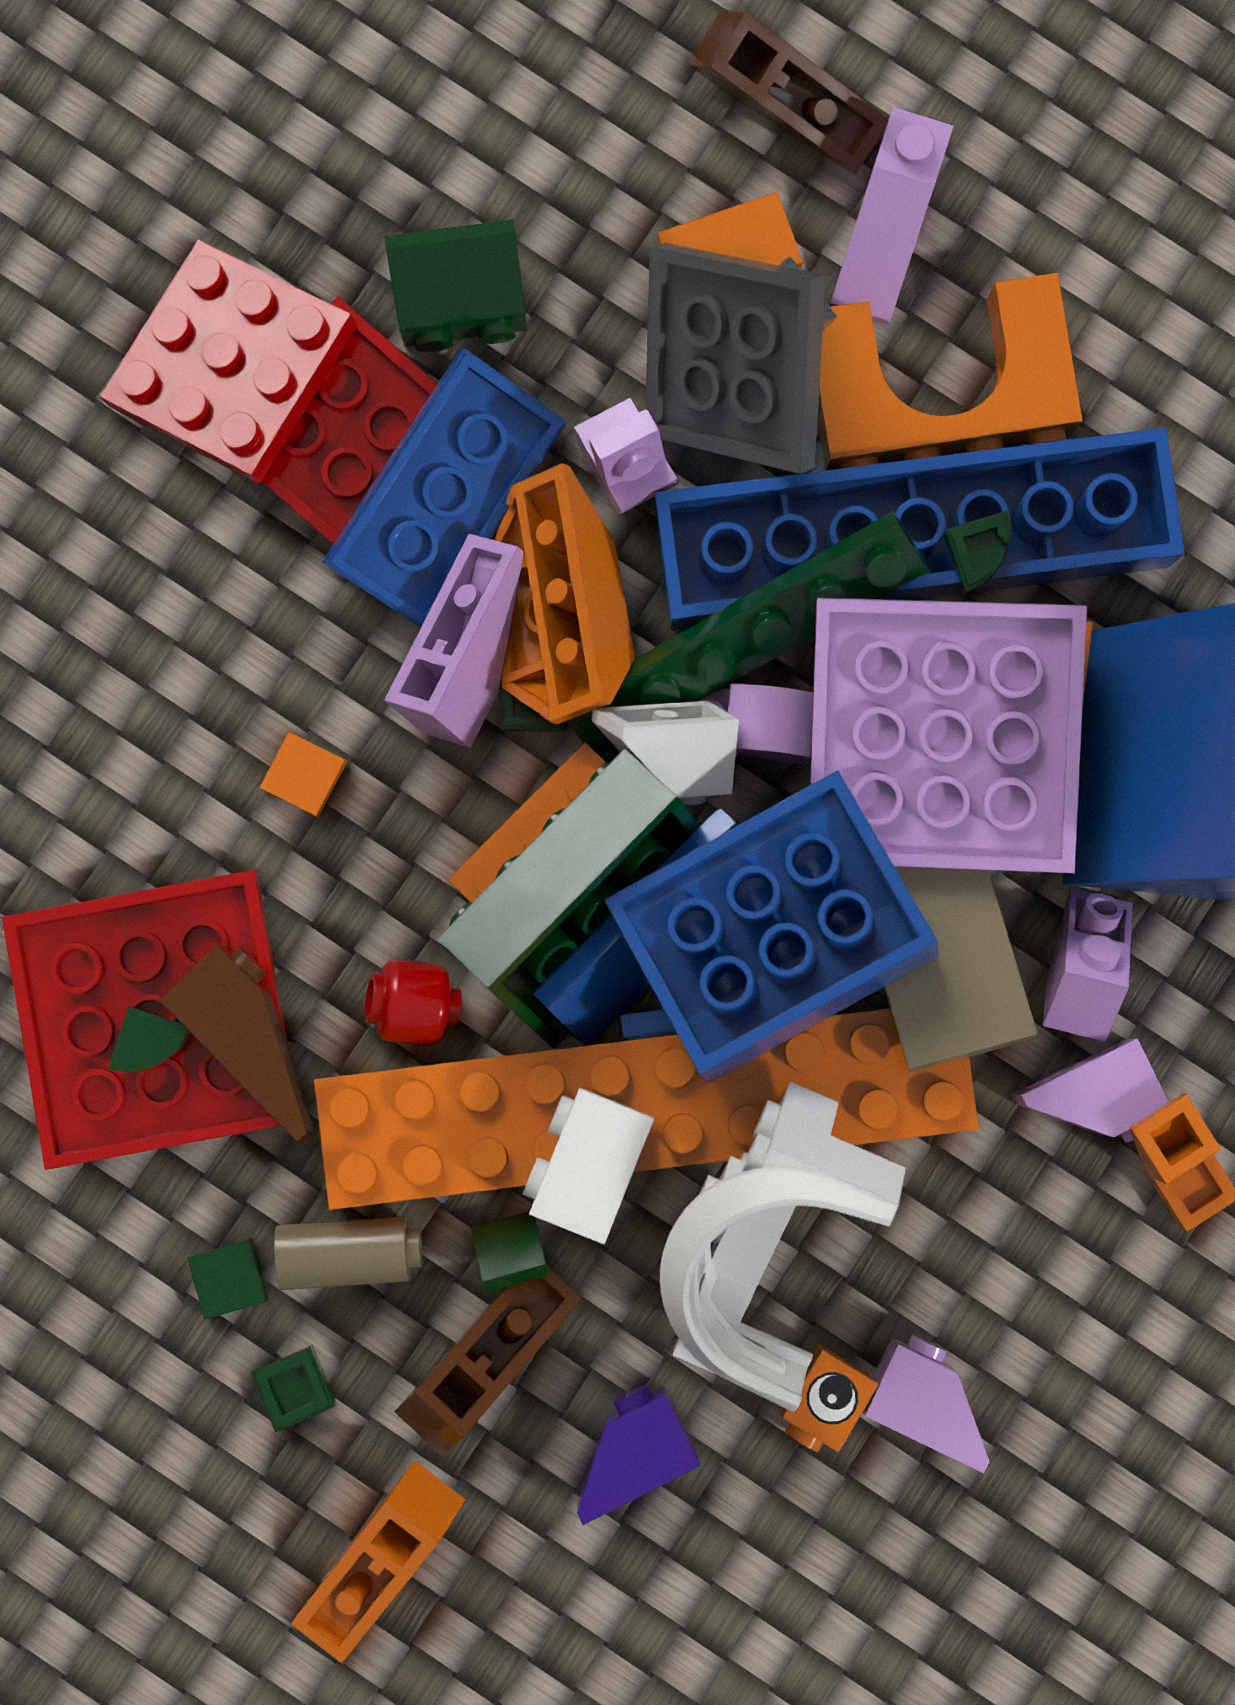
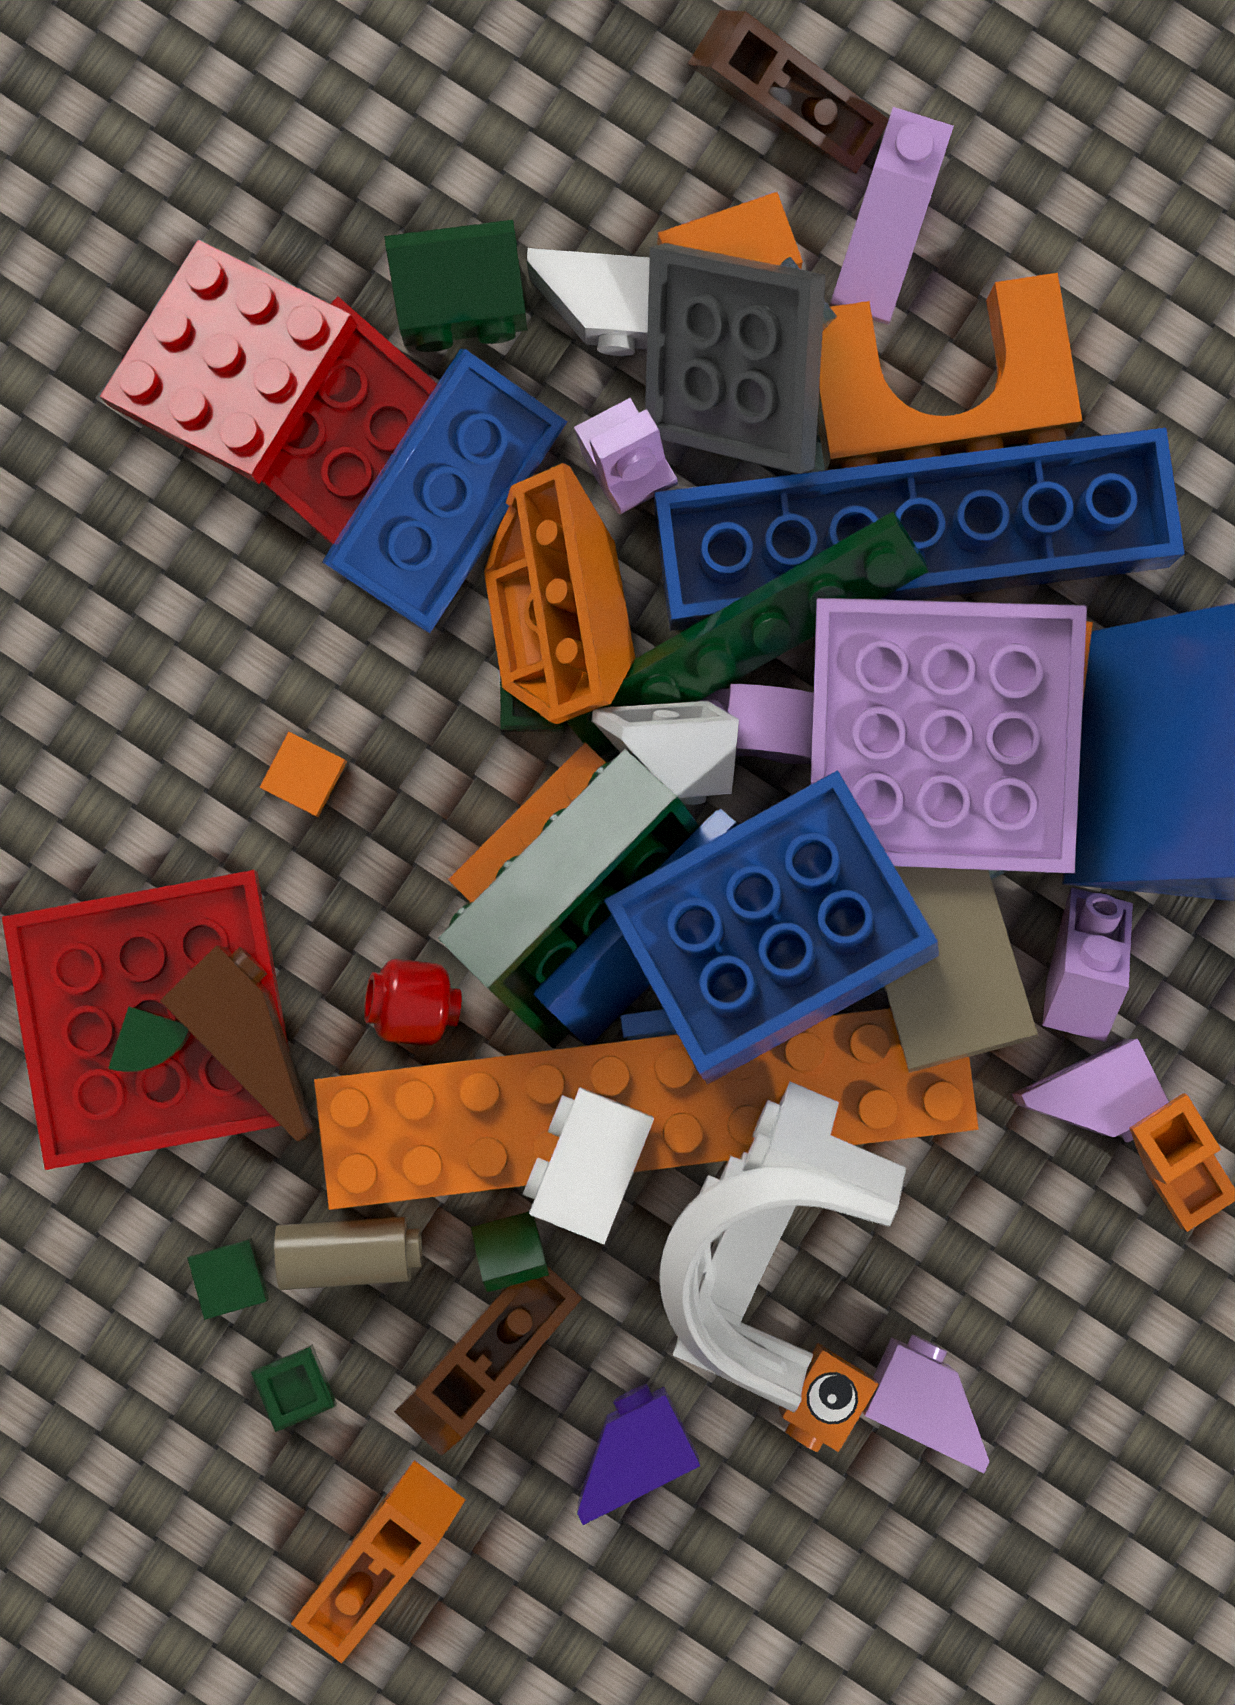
lavender slope [384,534,524,748] -> none
dark green tile [943,510,1011,595] -> none
none -> white slope [527,248,650,356]

